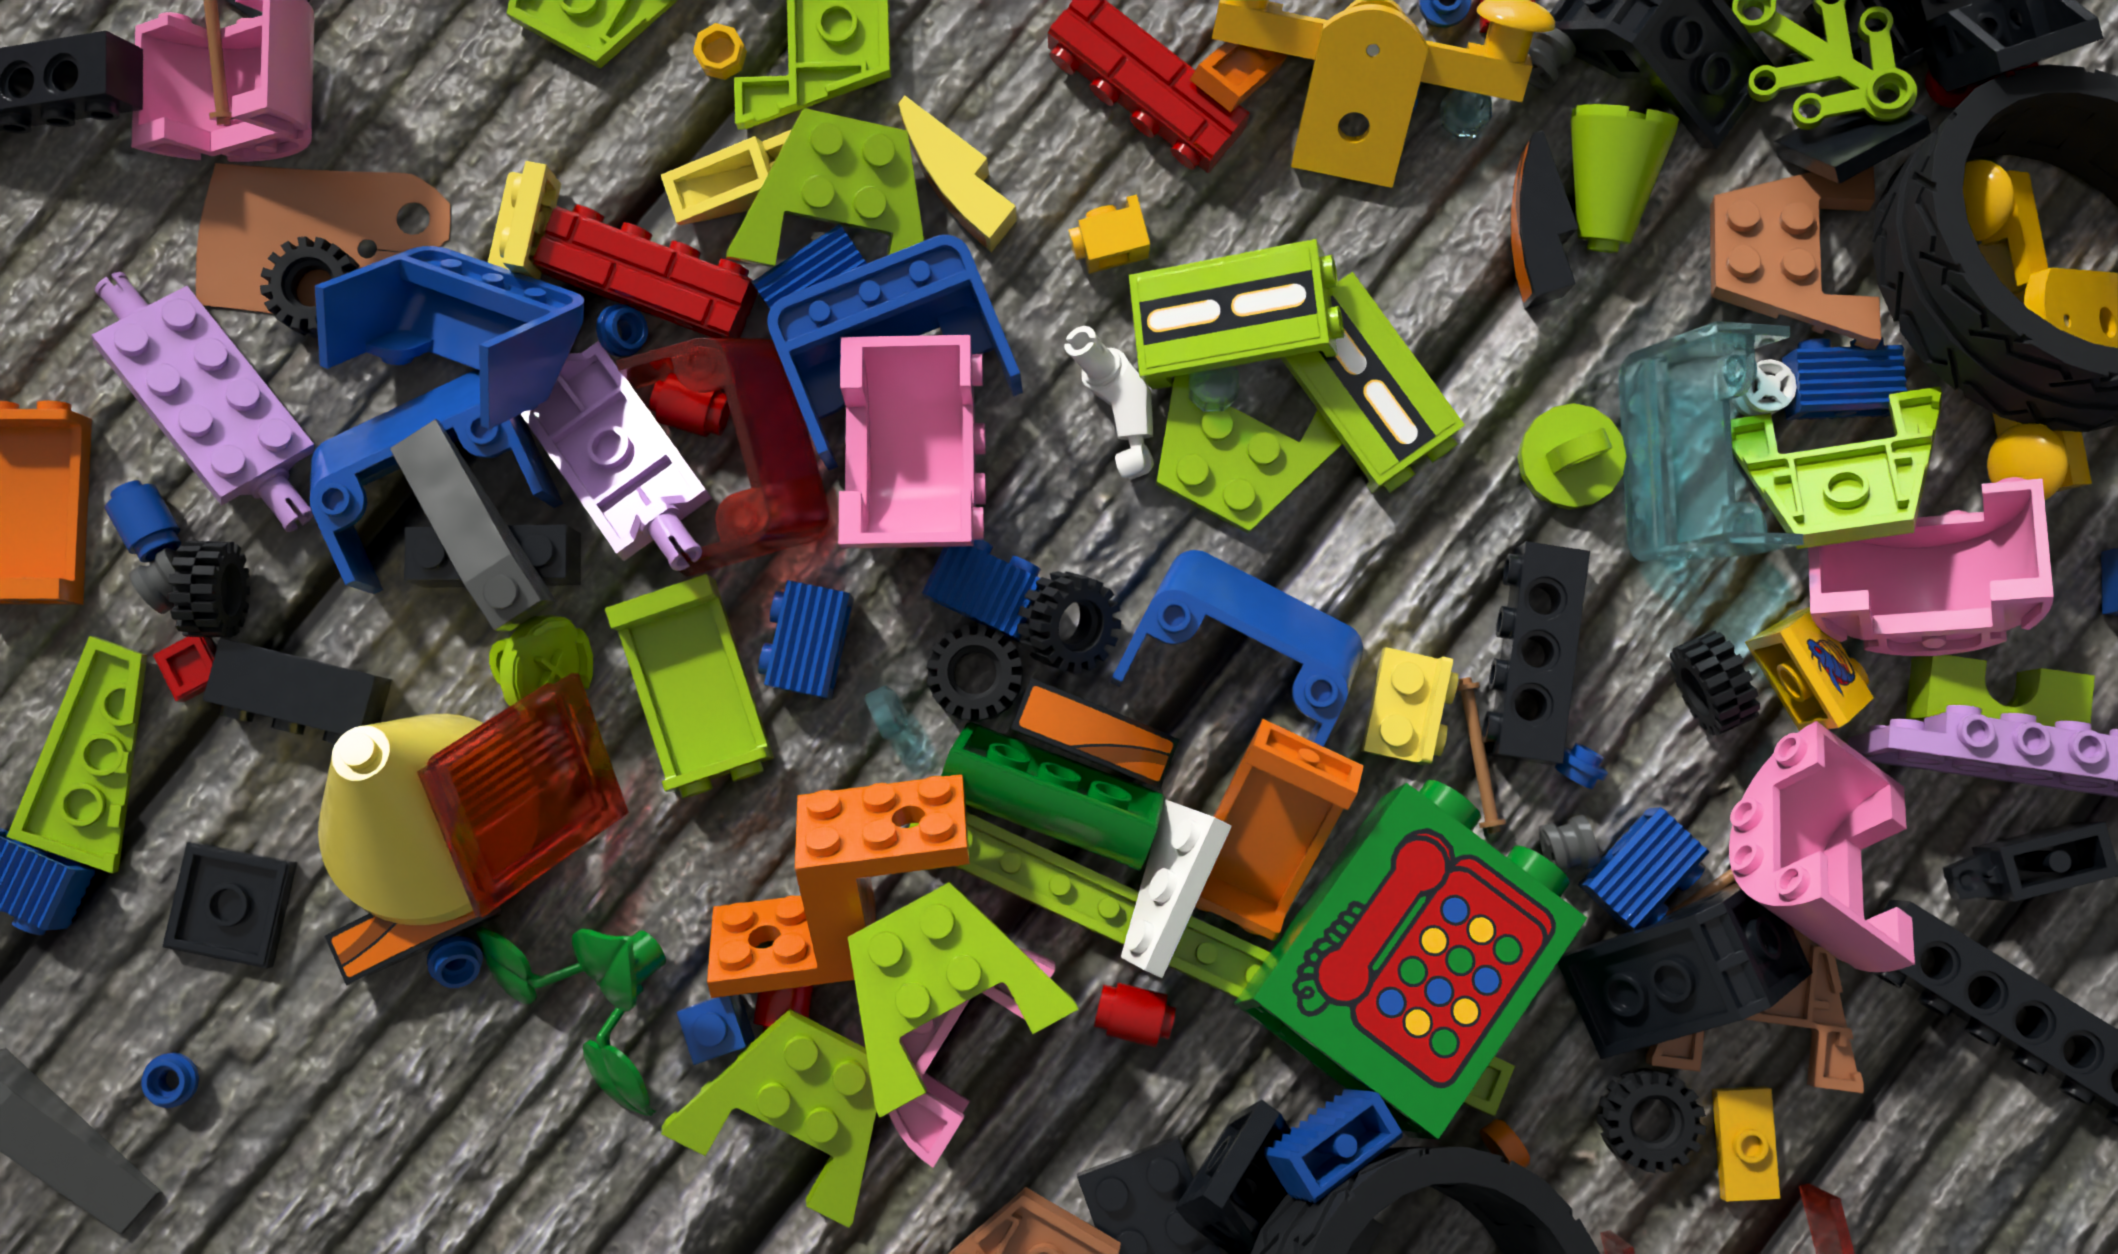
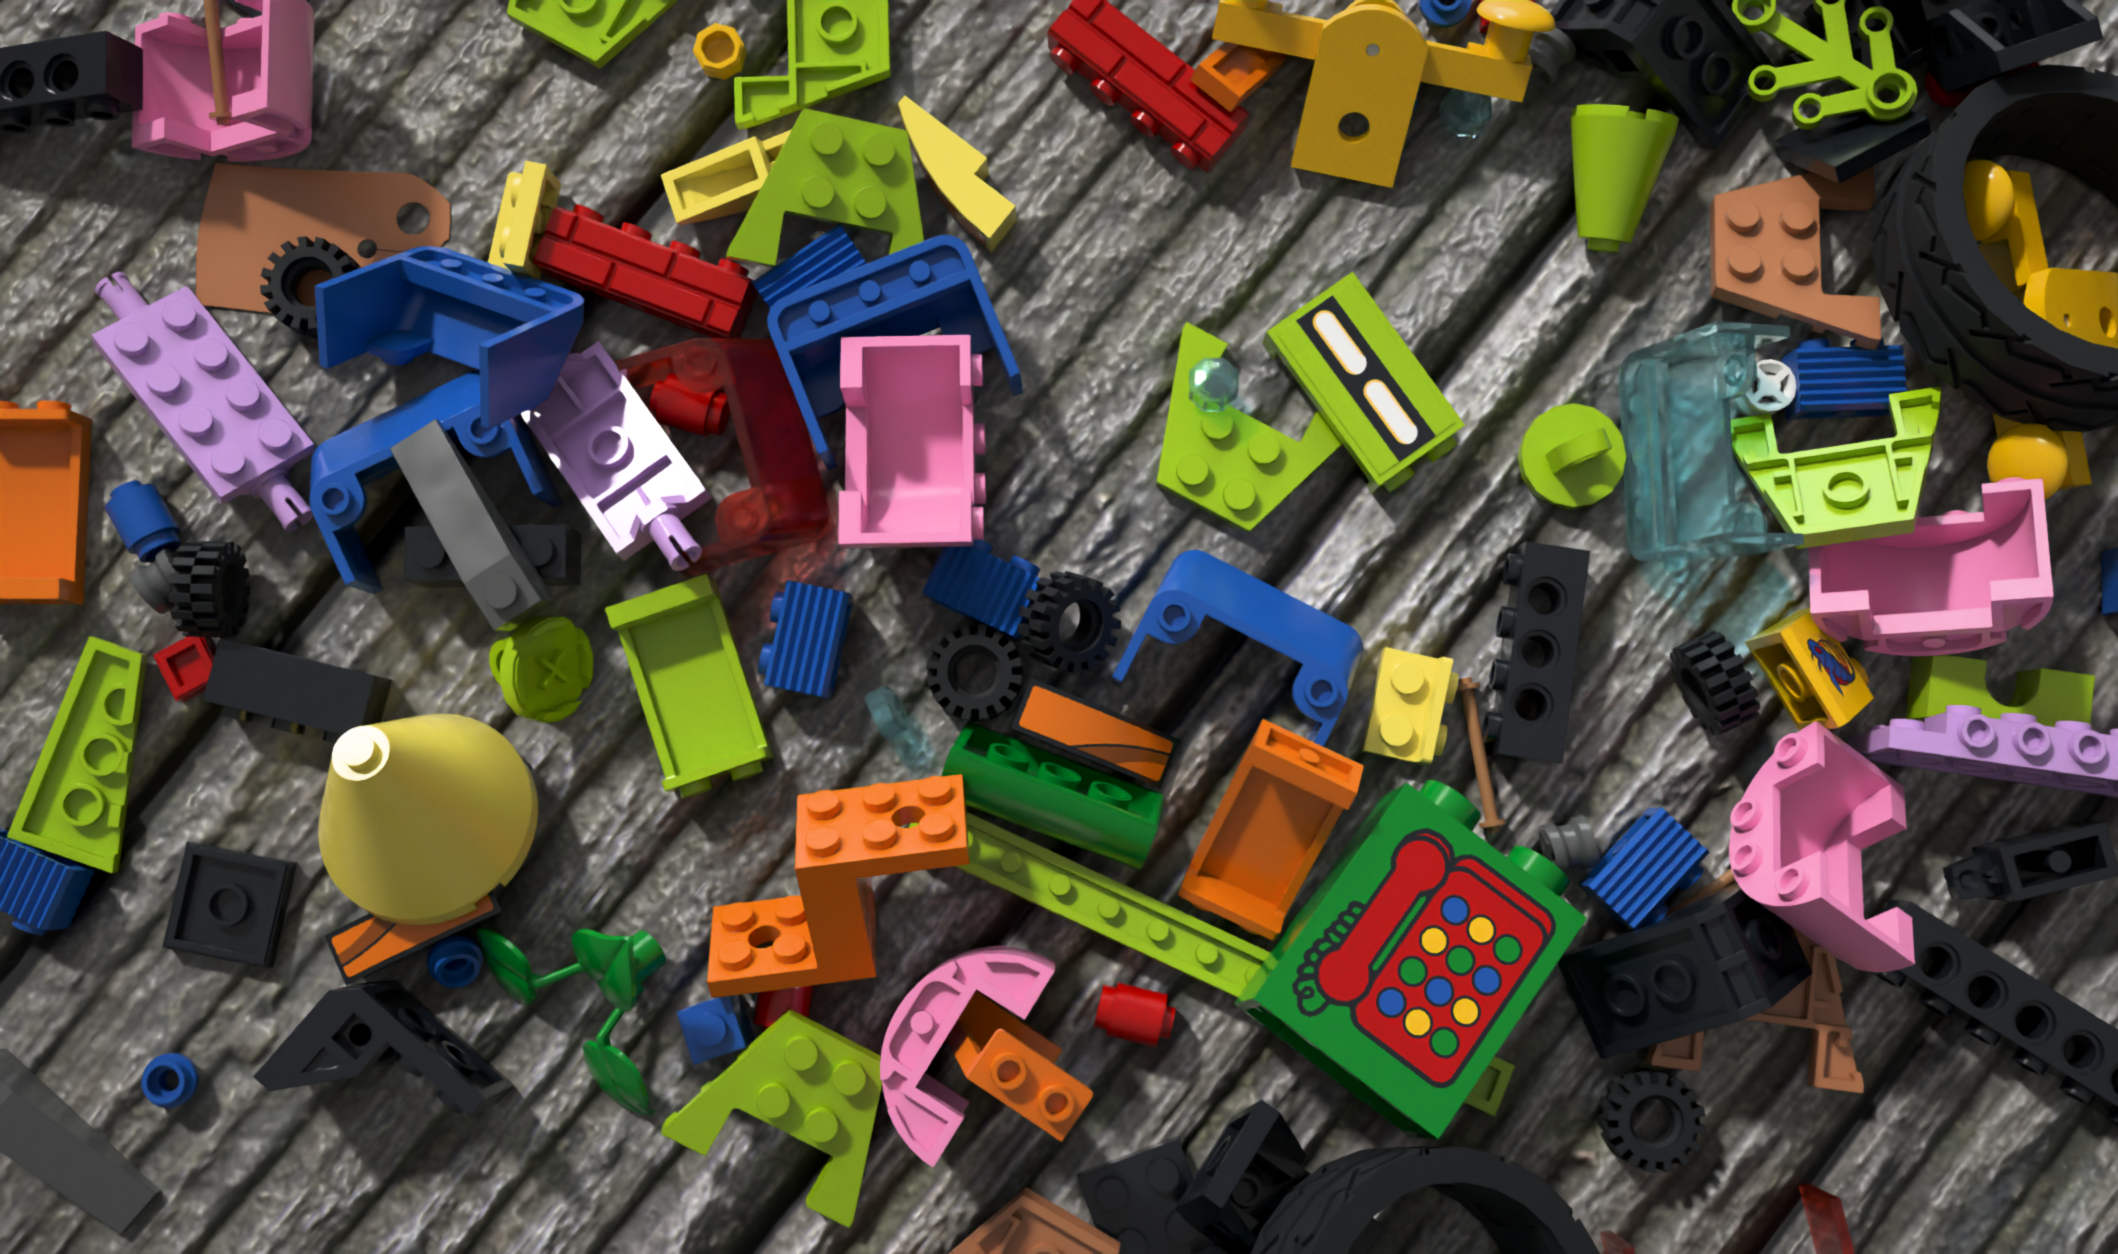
clear red piece [417,673,629,918] -> none
blue plate [596,304,648,357] -> none
lime wing [848,882,1079,1117] -> none
white arm [1064,326,1154,480] -> none
yellow brick [1068,194,1150,274] -> none
white wing [1121,800,1232,978] -> none
lime panel [1129,239,1344,390] -> none
blue brick [1264,1089,1403,1203] -> none
orange tile [1480,1119,1530,1168] -> none
black slope [1510,130,1578,310] -> none
blue plate [1555,742,1608,789] -> none
yellow plate [1712,1086,1780,1202] -> none
none -> black bracket [253,980,514,1116]
none -> orange panel [946,989,1093,1142]

